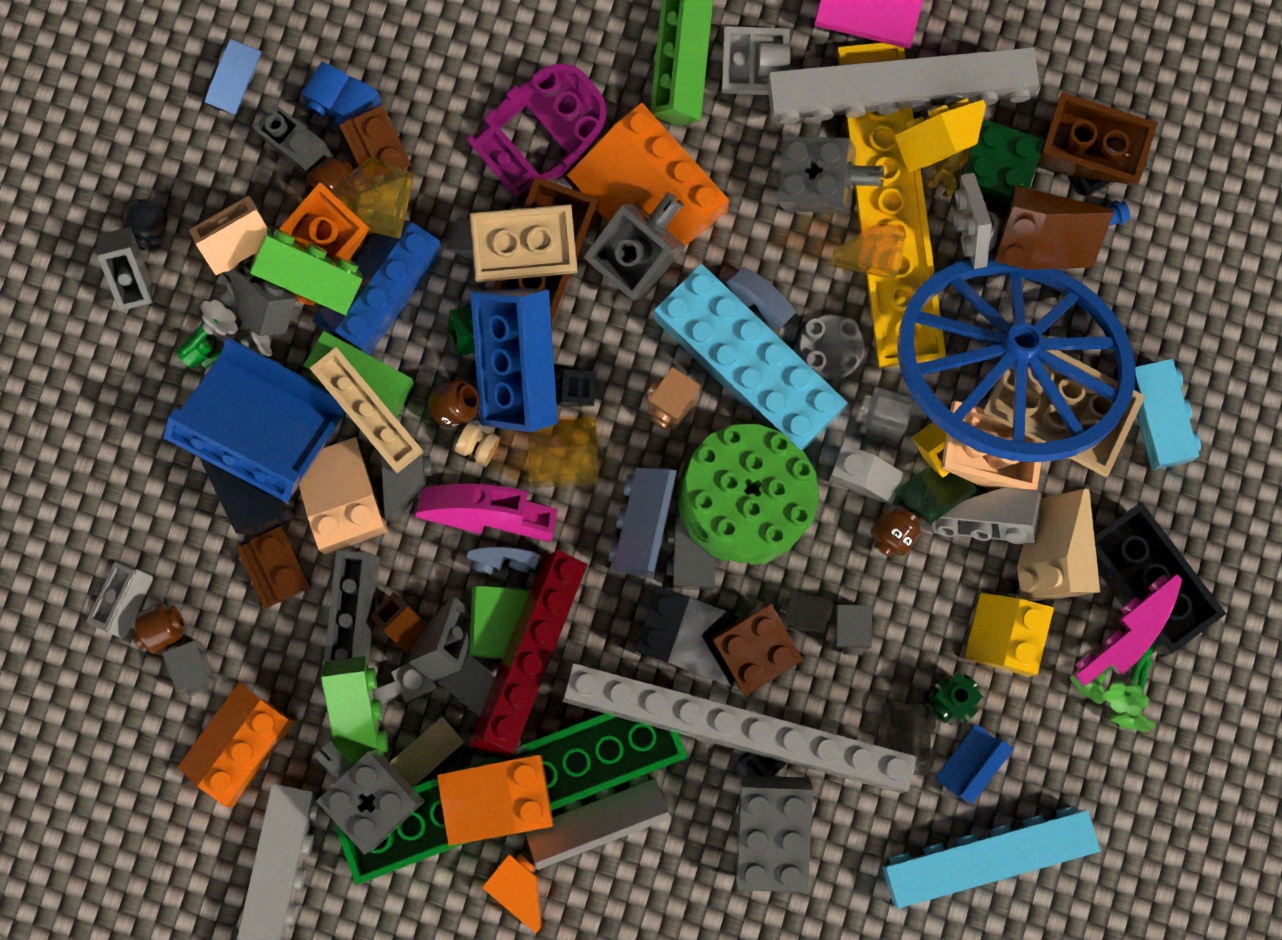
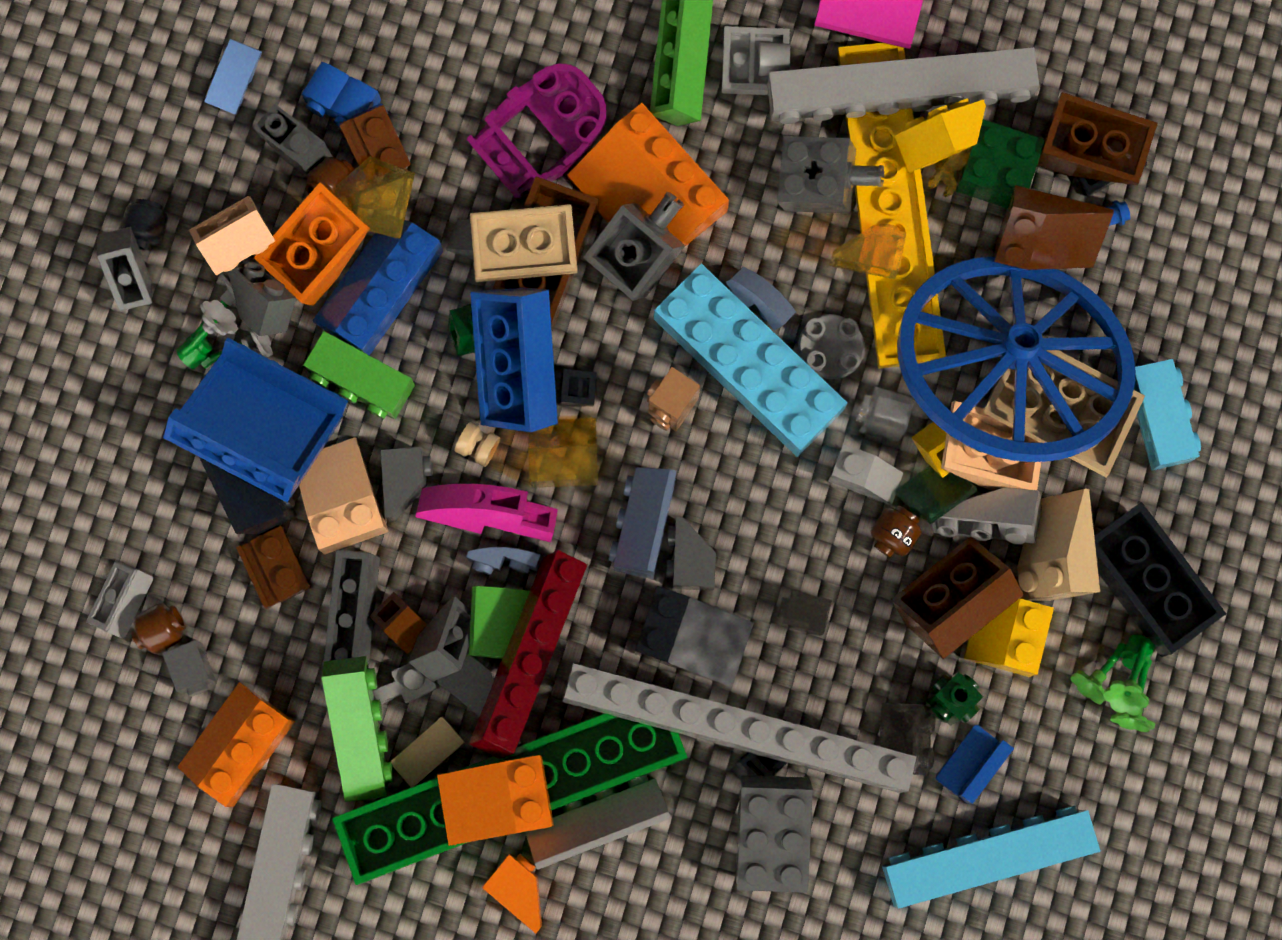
bright green brick [250,229,363,315] -> none
tan plate [310,347,423,474] -> none
dark grey brick [314,741,425,855] -> none
reddish brown head [429,379,479,427] -> none
bright green brick [678,424,820,565] -> none
reddish brown plate [710,601,803,697] -> none
dark grey brick [834,605,872,656] -> none
light grey plate [953,173,999,269] -> none
dark pink slope [1073,574,1182,686] -> none
none -> reddish brown brick [891,536,1024,659]

